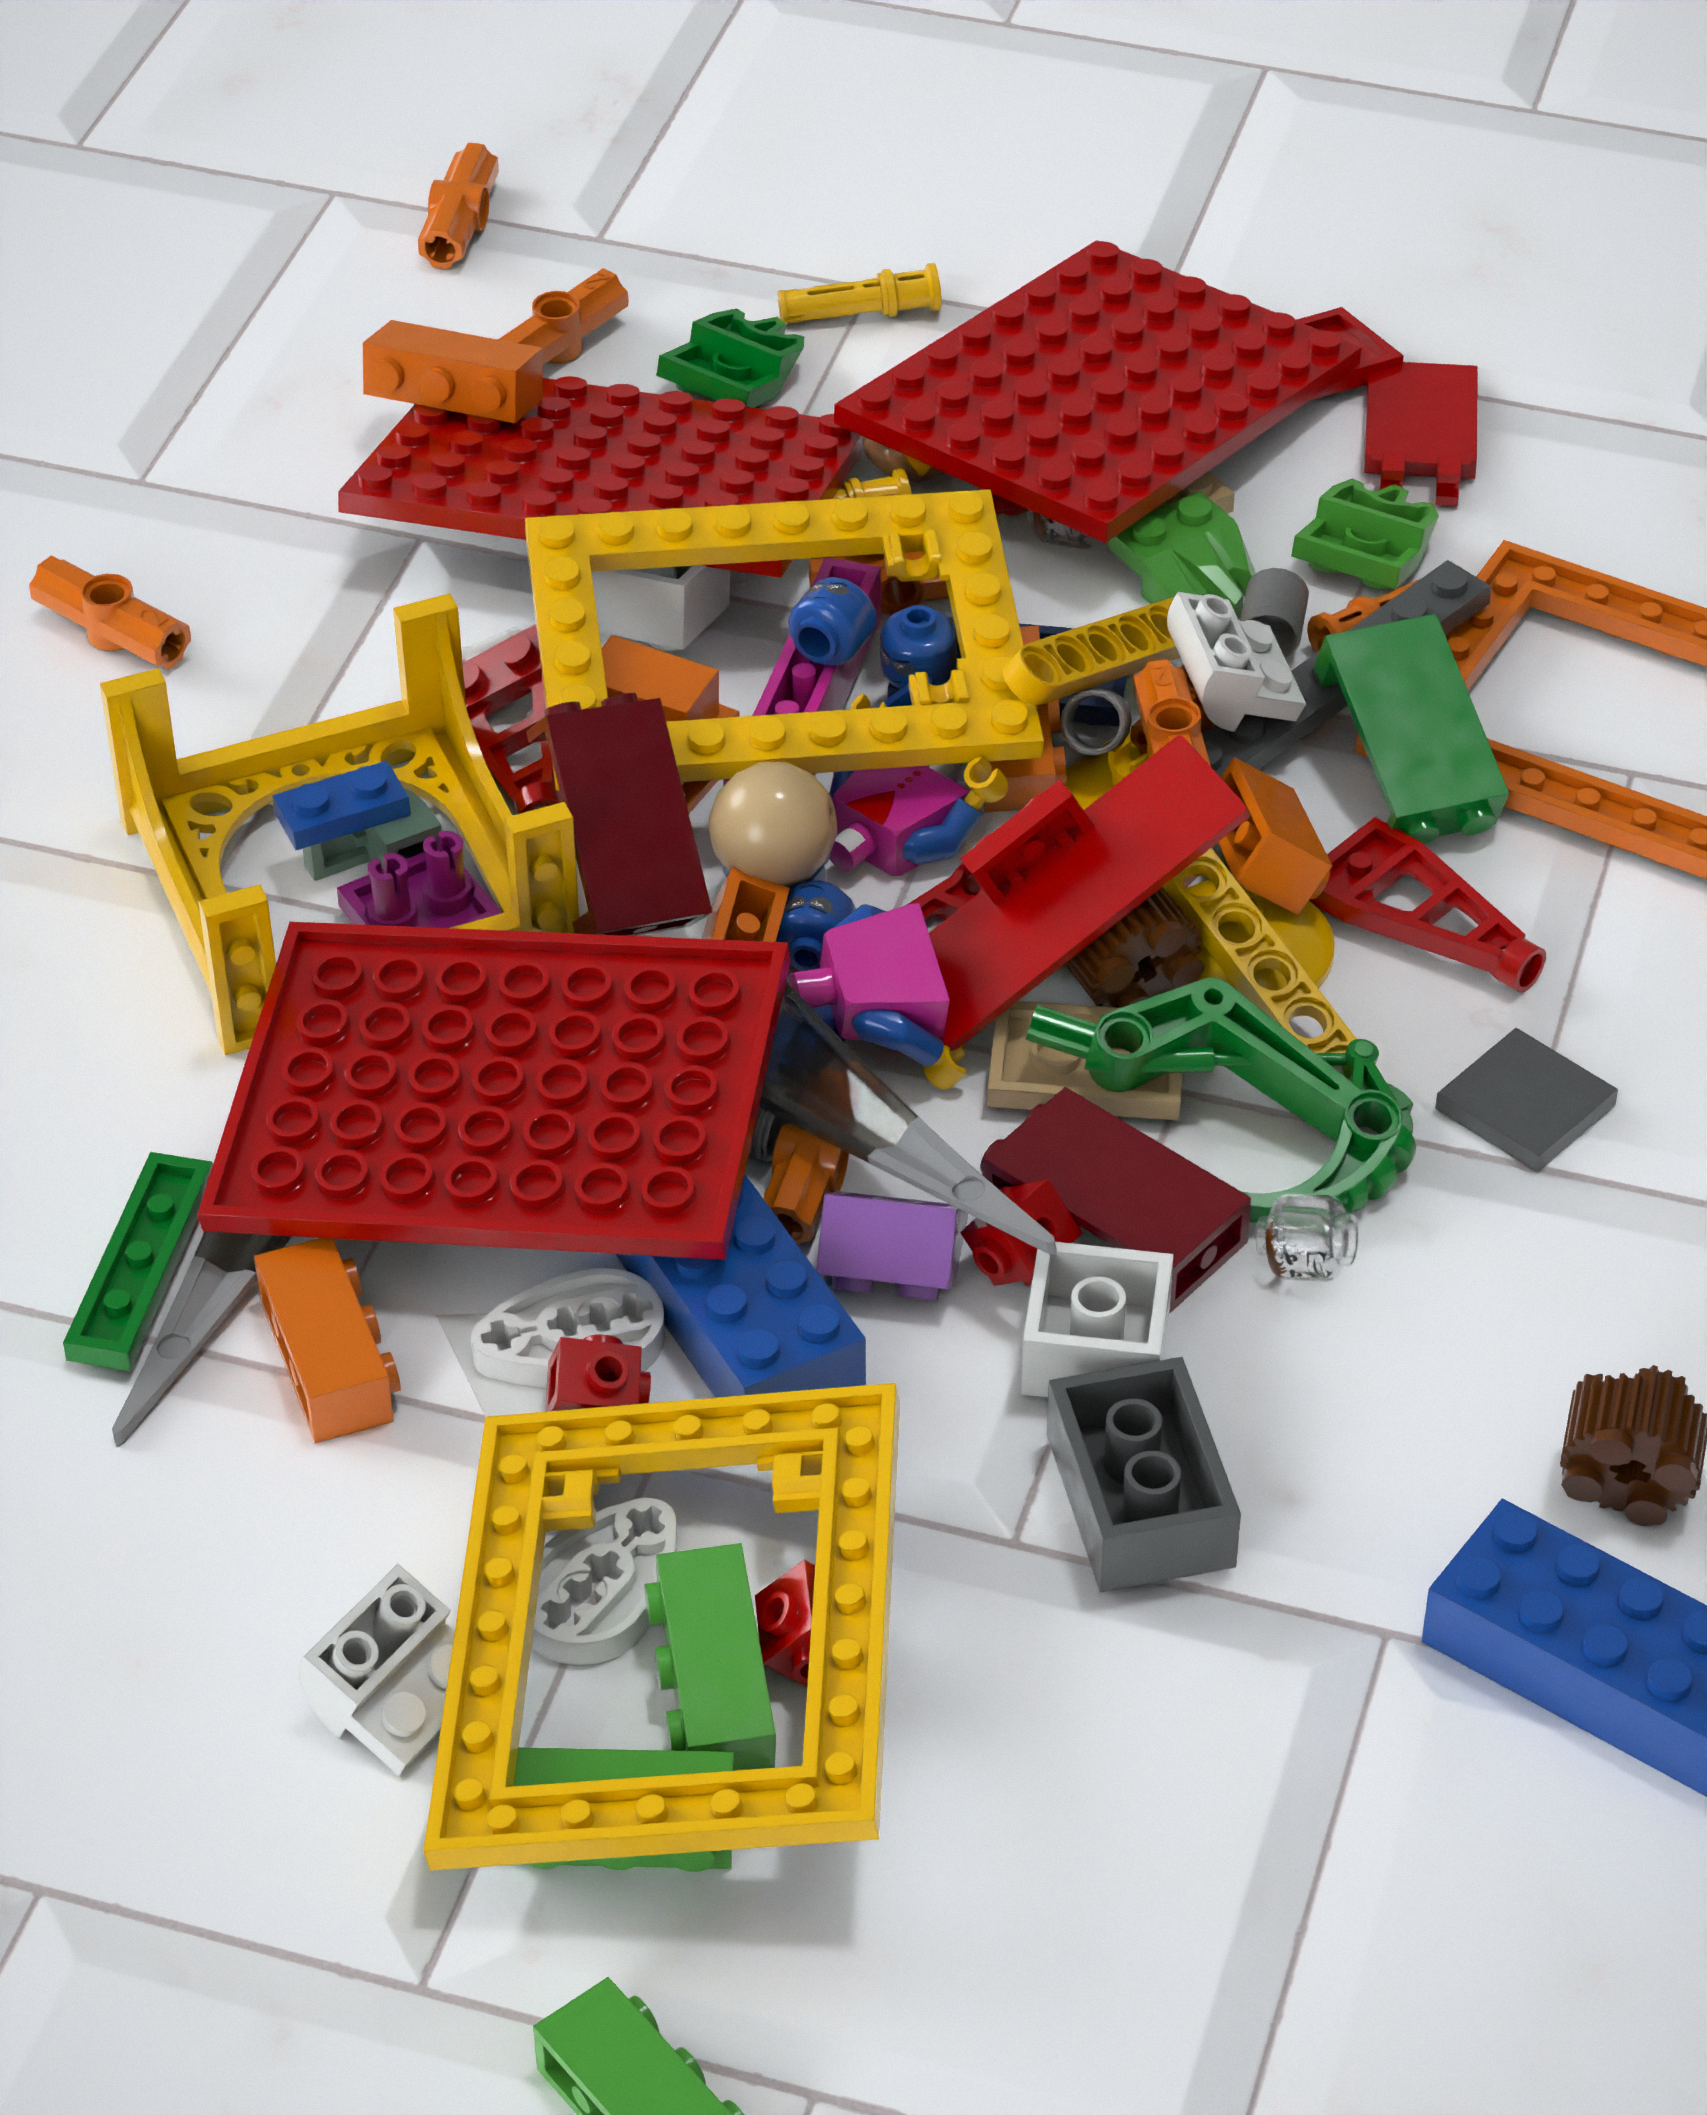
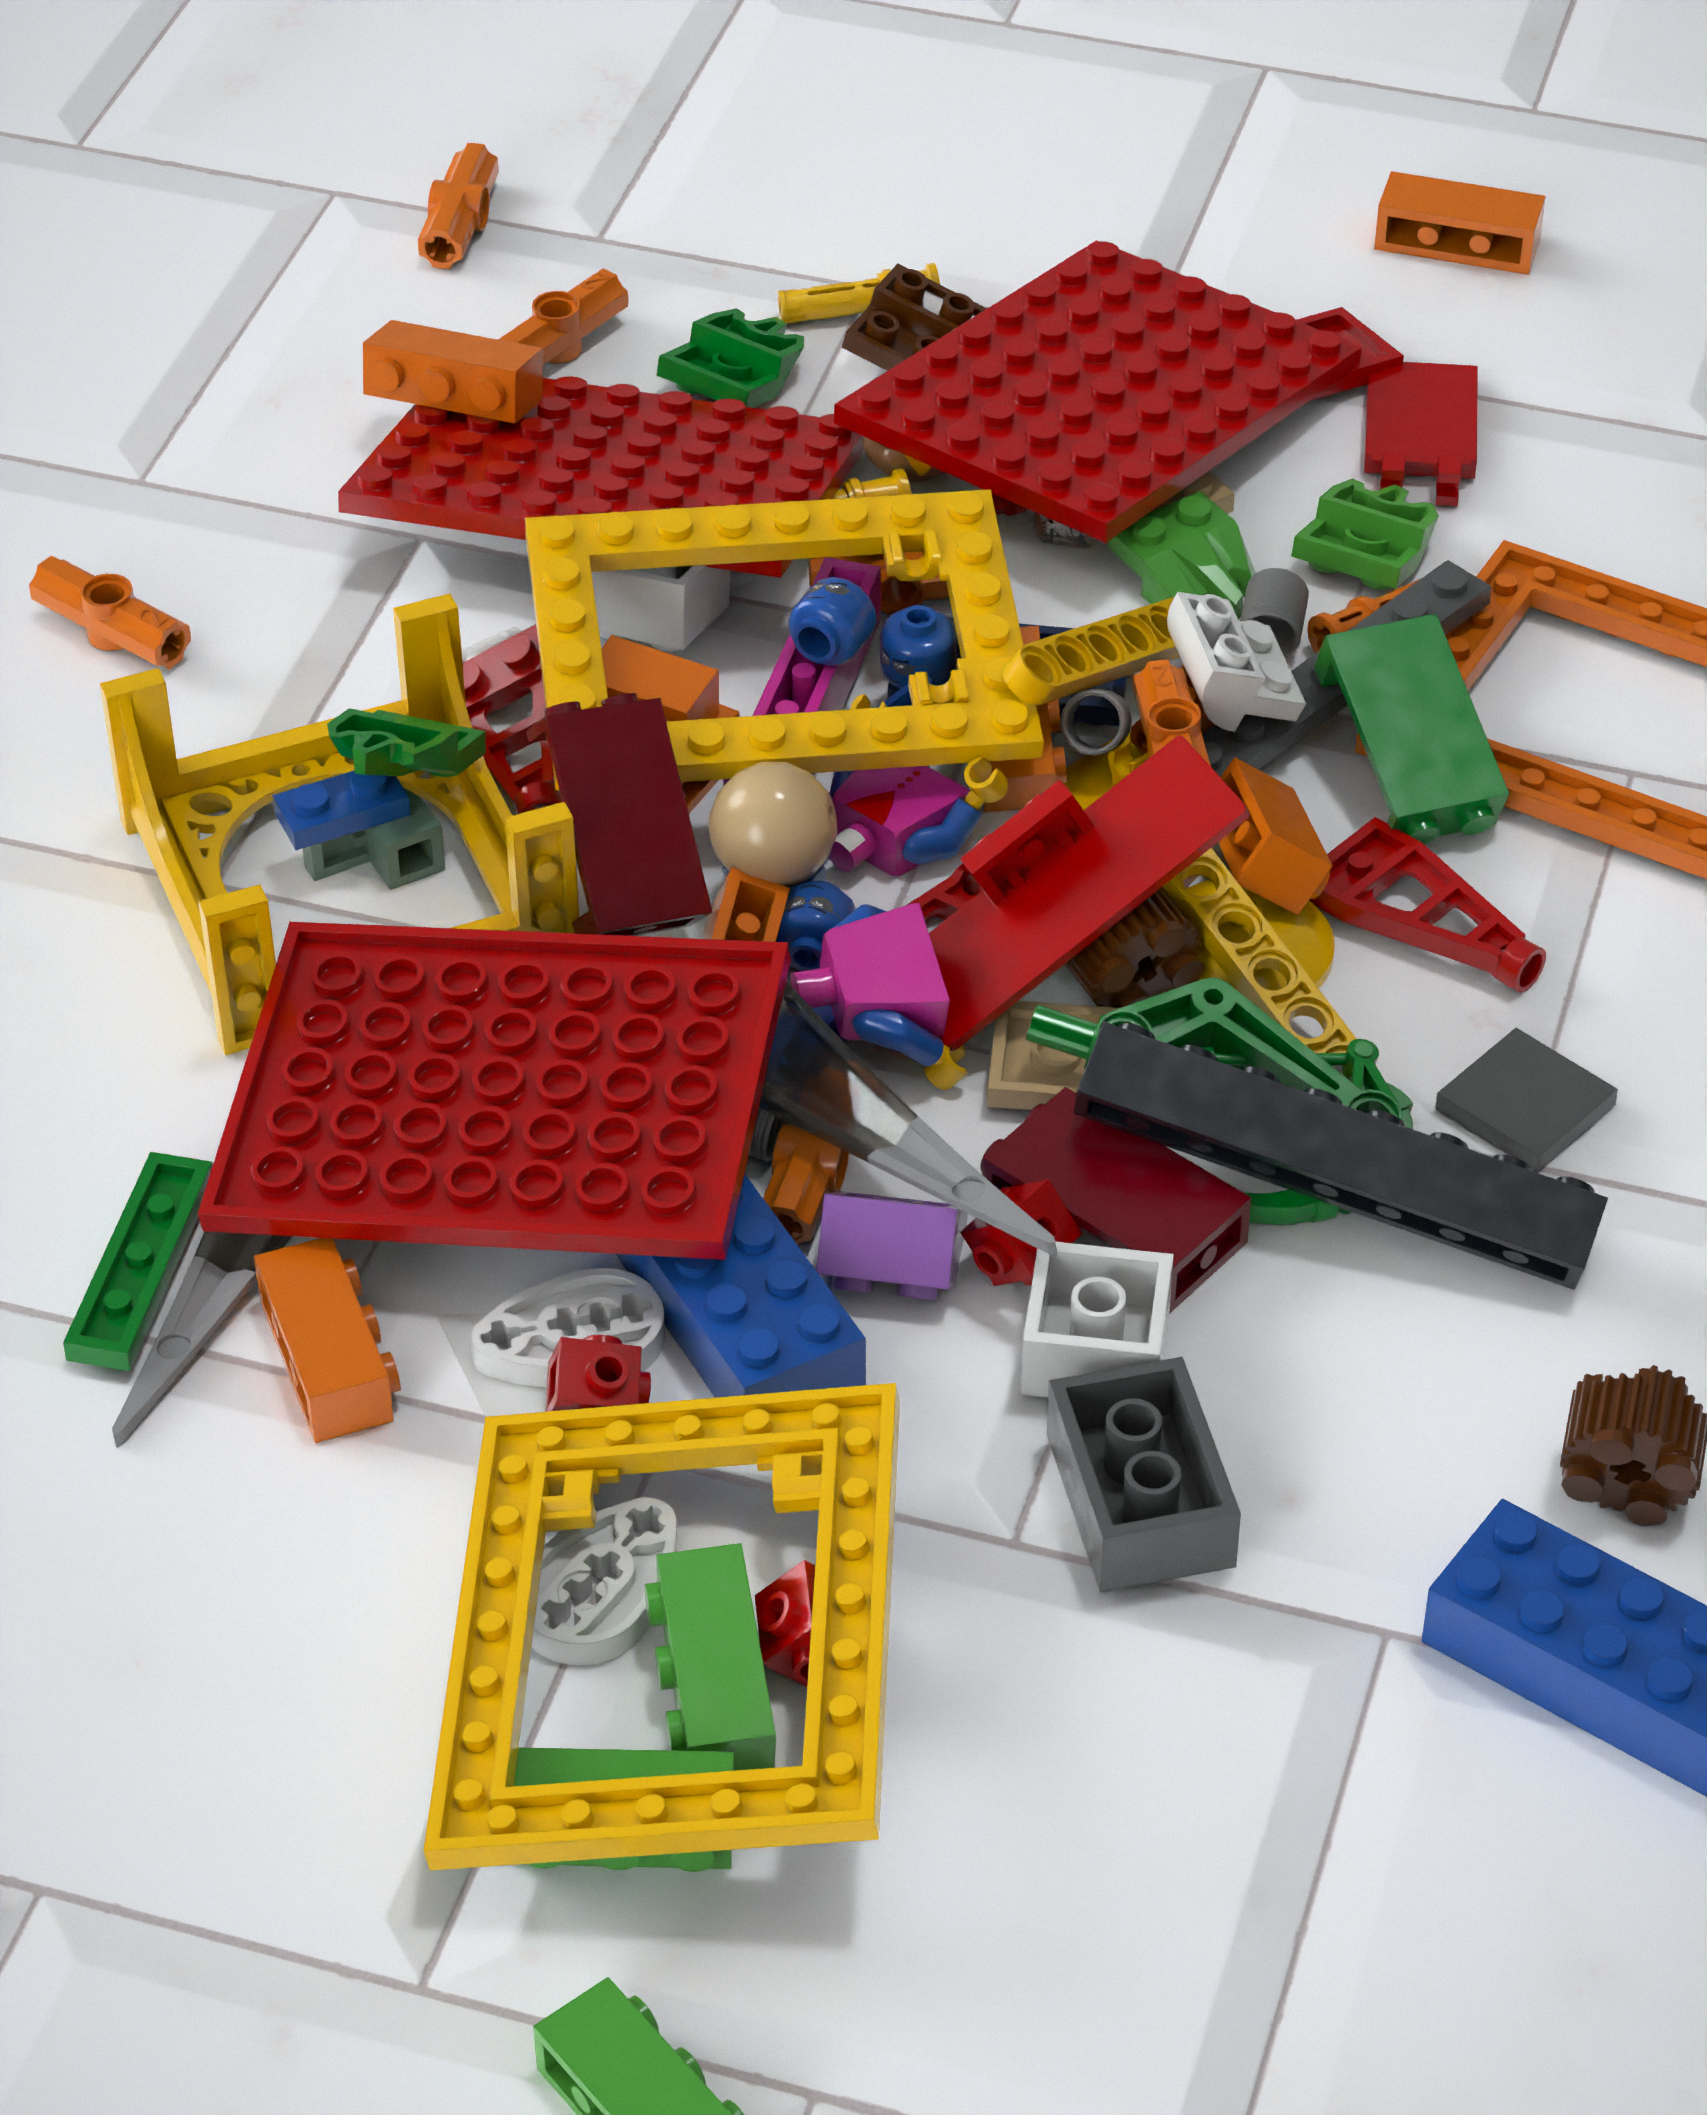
white brick [298,1563,455,1776] -> none
magenta plate [337,831,502,928] -> none
clear head [1255,1194,1358,1282] -> none
none -> green plate [327,708,486,777]
none -> reddish brown slope [841,263,987,371]
none -> black brick [1073,1021,1608,1290]
none -> orange brick [1374,171,1546,275]

